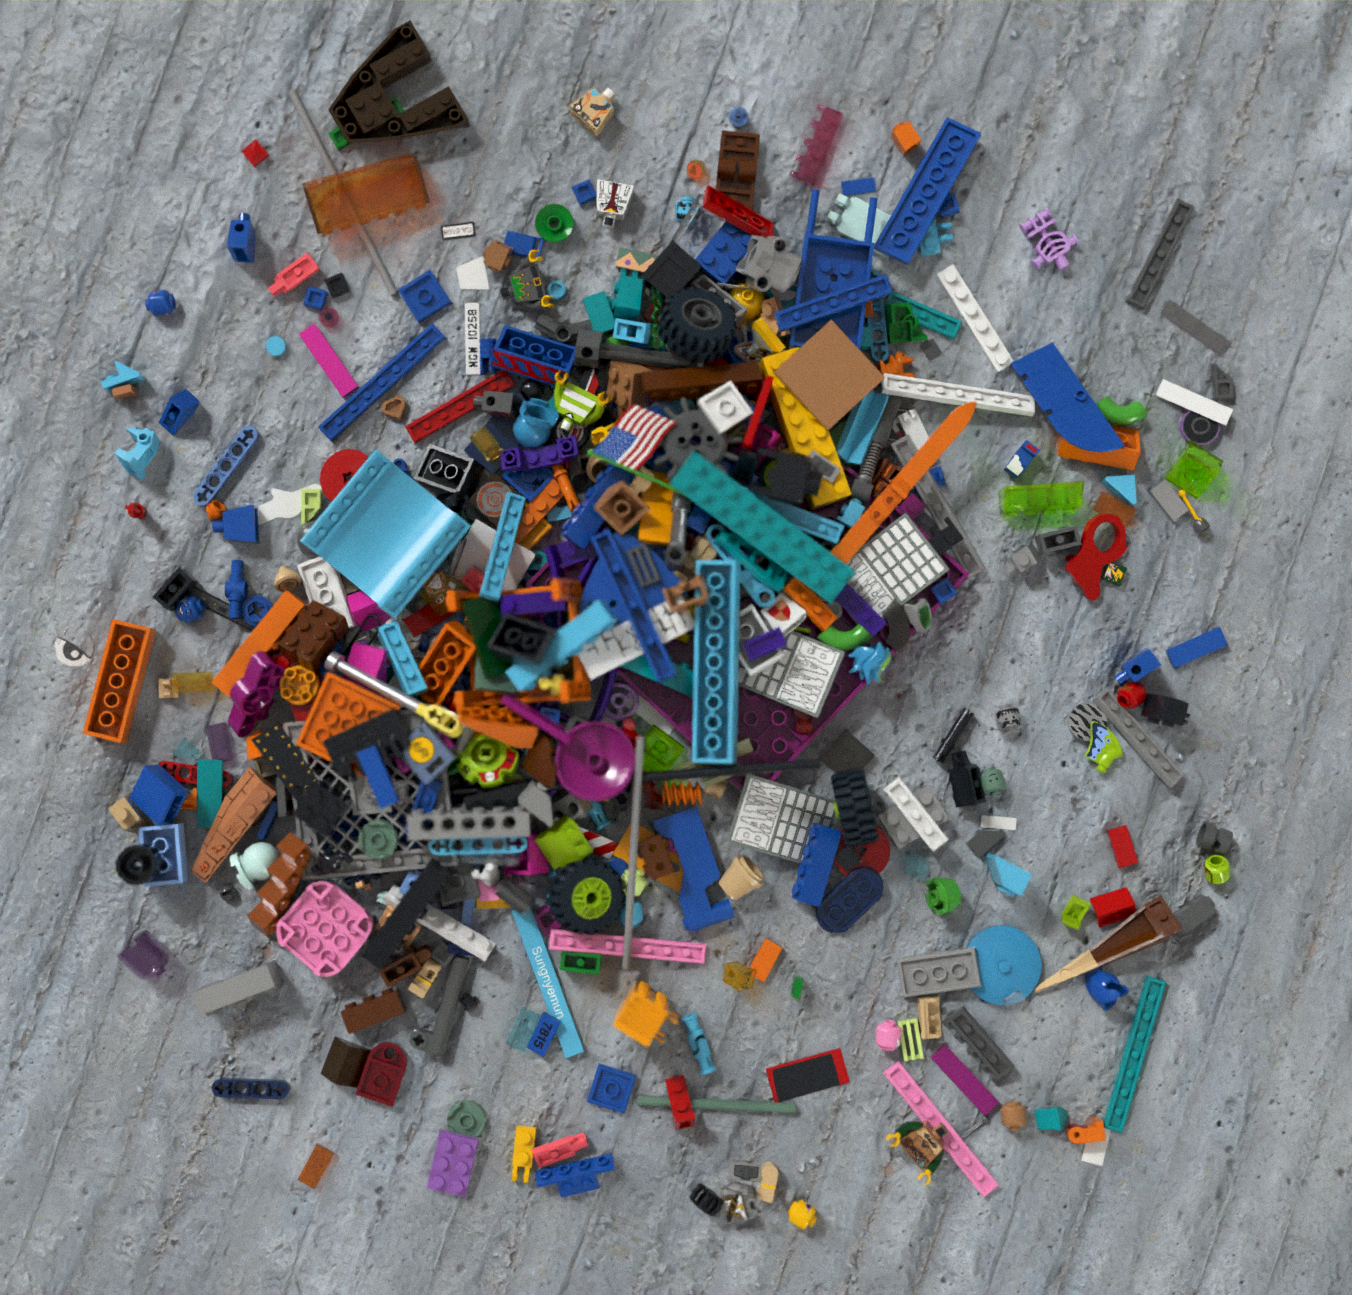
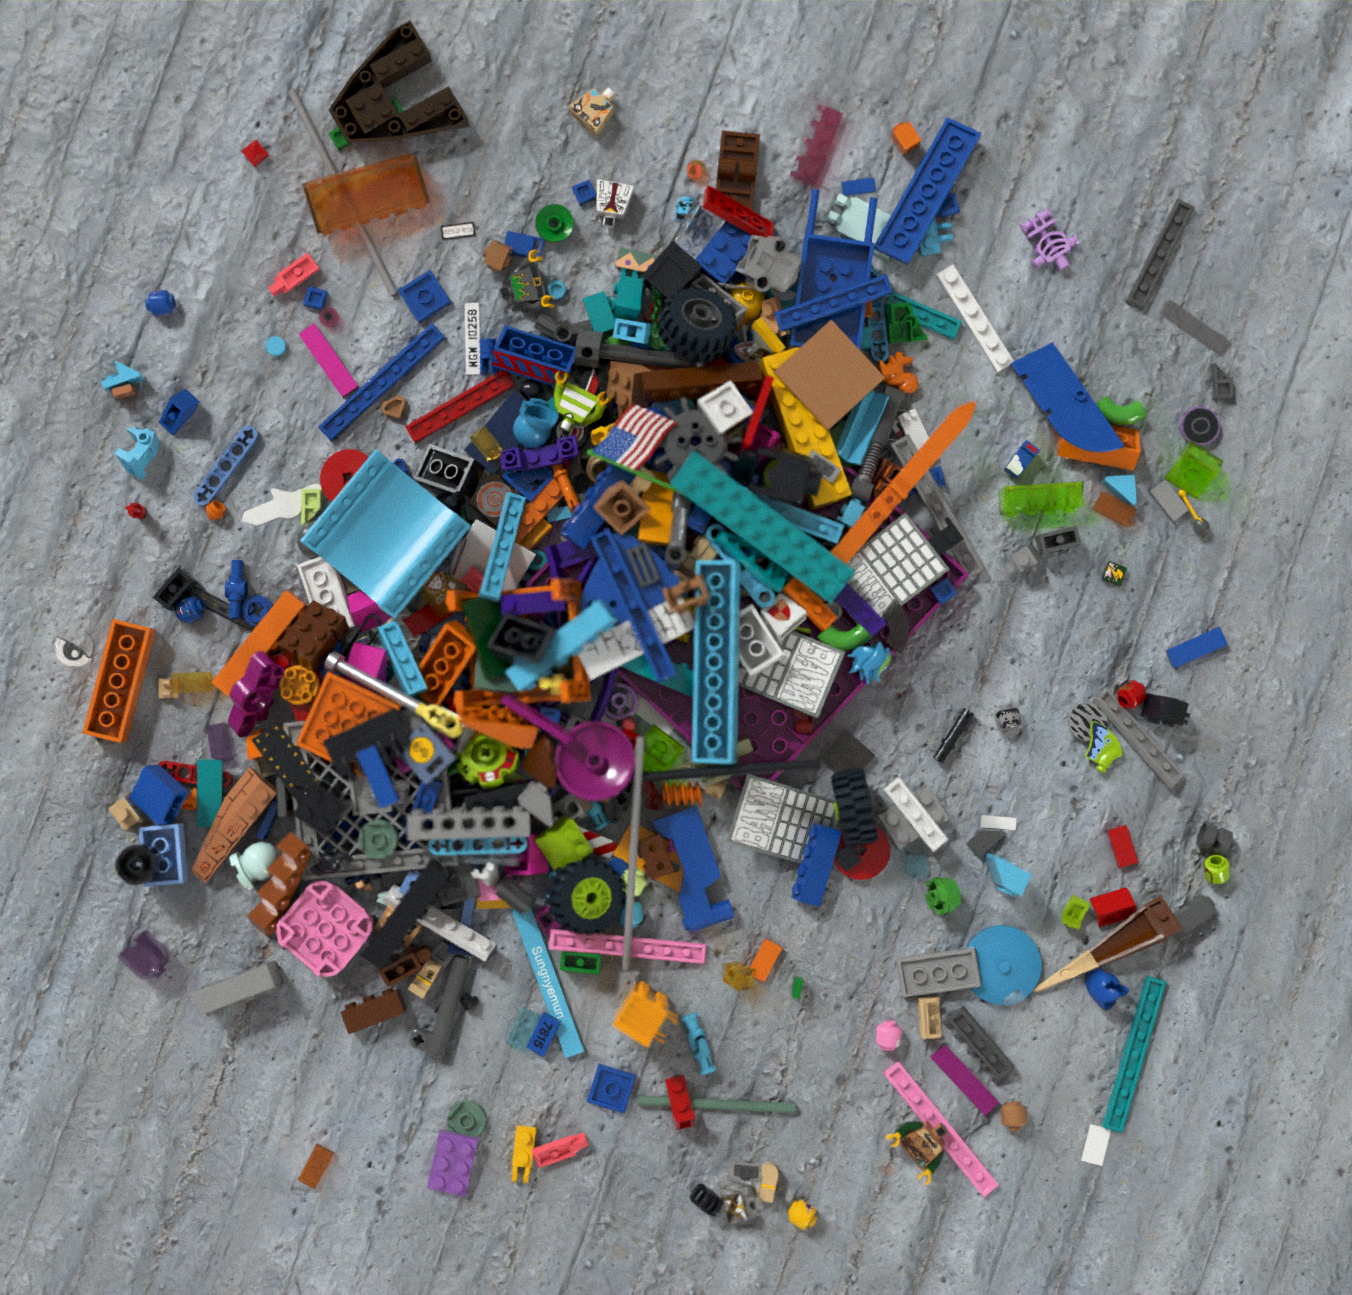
clear light blue tile [171,738,200,758] -> none
blue torso [212,505,260,544] -> none
dark blue beam [212,1078,290,1099] -> none
dark grey hinge [220,885,237,901] -> none
blue torso [227,213,256,263] -> none
tan brick [274,566,302,592] -> none
dark brown slope [320,1036,371,1088] -> none
black tile [325,273,350,299] -> none
dark red plate [355,1042,407,1107] -> none
white sticker [456,256,490,290] -> none
dark grey torso [473,391,522,419] -> none
blue bracket [536,1154,615,1198] -> none
tan piece [718,855,764,900] -> none
medium blue tile [728,107,749,127] -> none
dark purple tile [743,627,788,662] -> none
black sticker [766,1048,849,1102] -> none
dark blue tile [816,867,884,933] -> none
white plate [881,373,1035,416] -> none
yellowish green tile [897,1018,924,1061] -> none
magenta brick [899,493,926,520] -> none
light grey rock [904,598,932,632] -> none
dark grey sticker [920,339,942,361] -> none
black hinge [948,751,986,808] -> none
sand green head [980,767,1006,797] -> none
teal tile [1034,1107,1068,1131] -> none
red animal [1065,513,1128,600] -> none
orange leg [1065,1117,1106,1144] -> none
blue torso [1114,648,1161,686] -> none
white sticker [1156,379,1233,426] -> none

